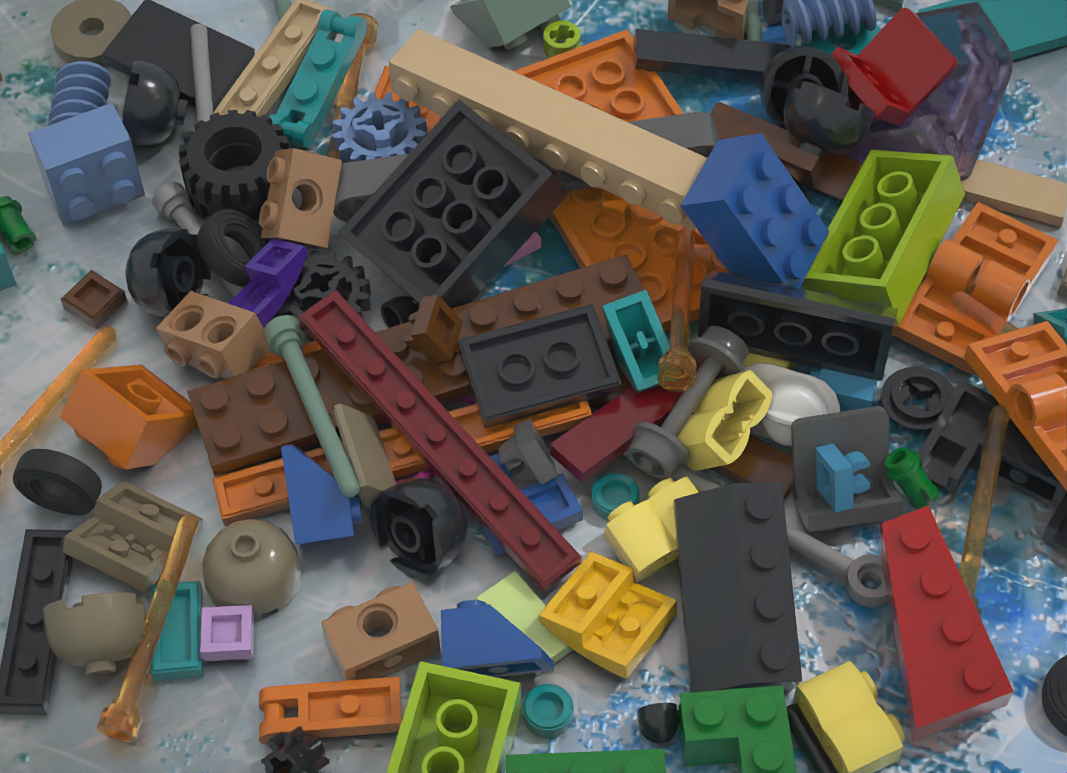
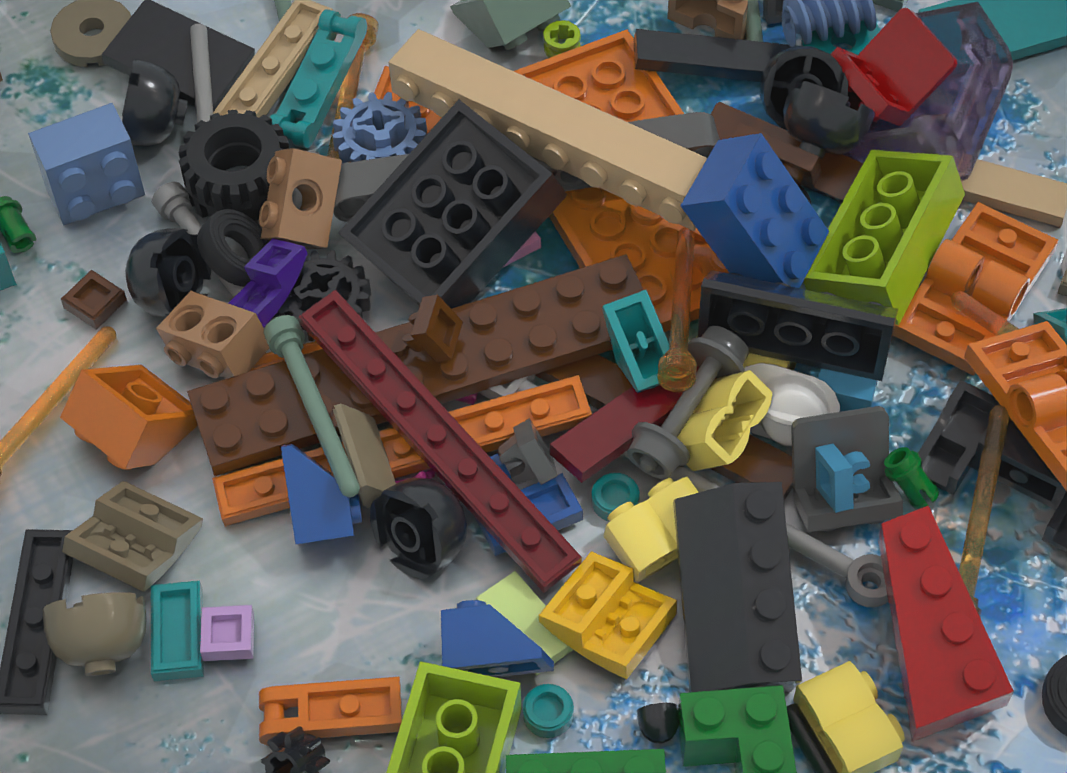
black tyre [13,449,102,516] -> none
medium blue piece [47,61,111,126] -> none
clear orange piece [96,514,198,742] -> none
dark tan cylinder [202,519,302,620] -> none
medium nougat brick [321,582,441,681] -> none
black hinge [381,296,419,328] -> none
black tile [457,304,622,429] -> none
black gear [880,367,954,436] -> none

